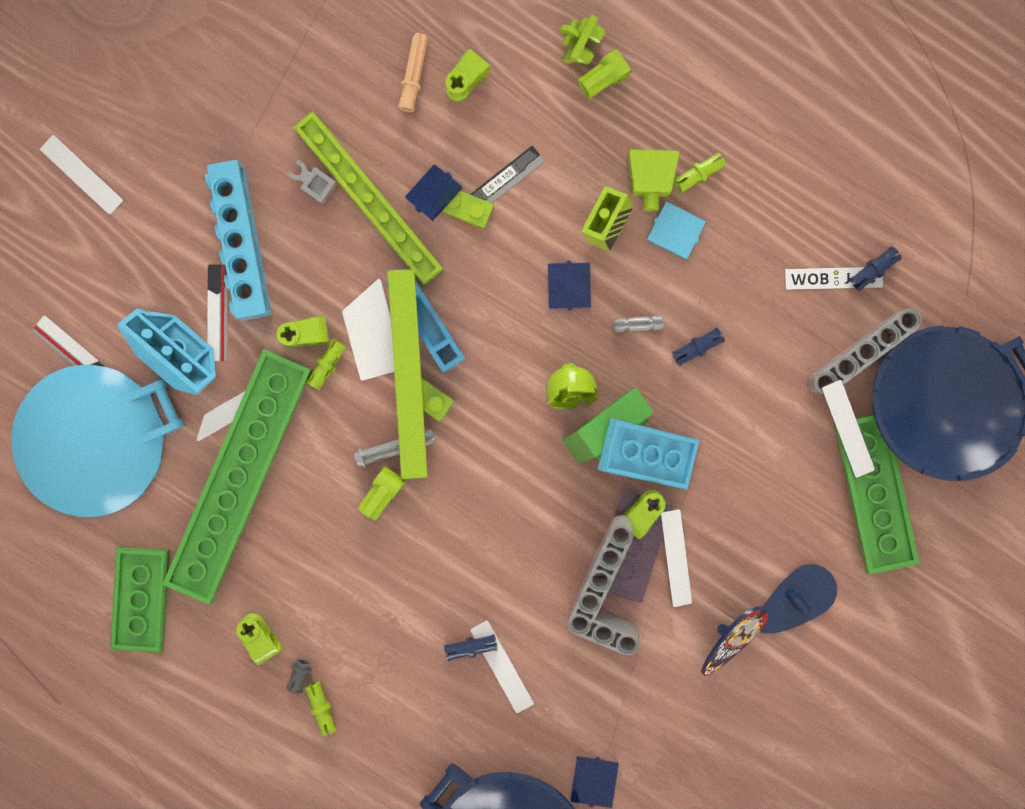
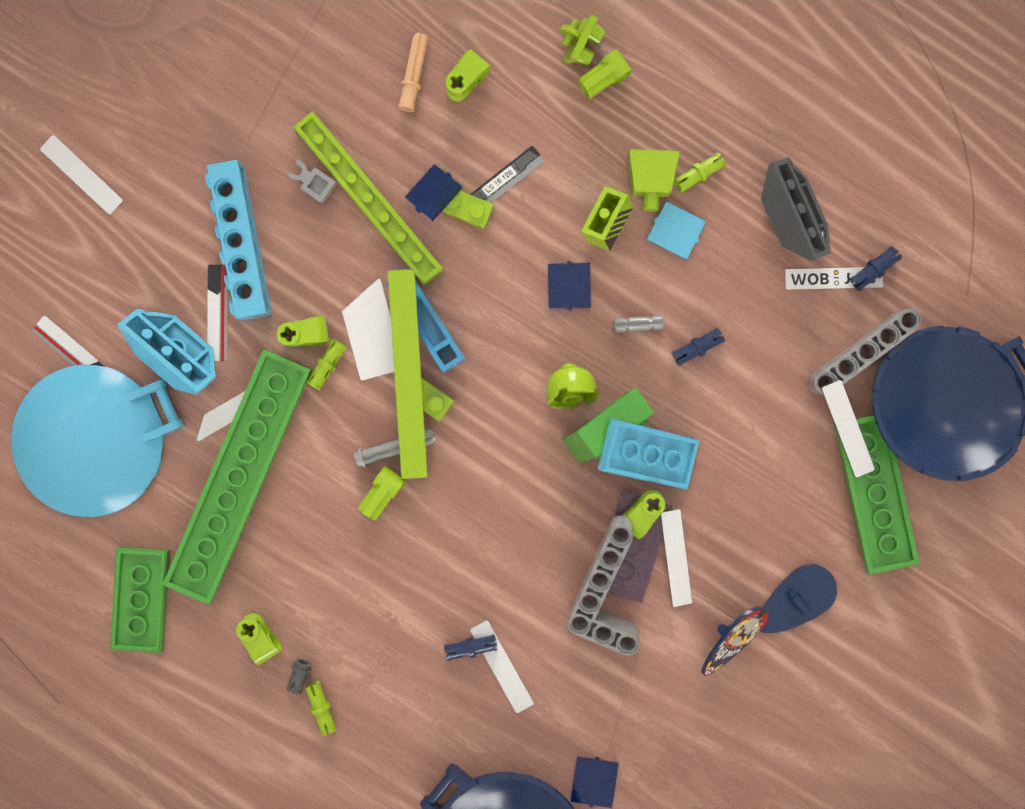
none -> dark grey wedge [761,157,831,261]

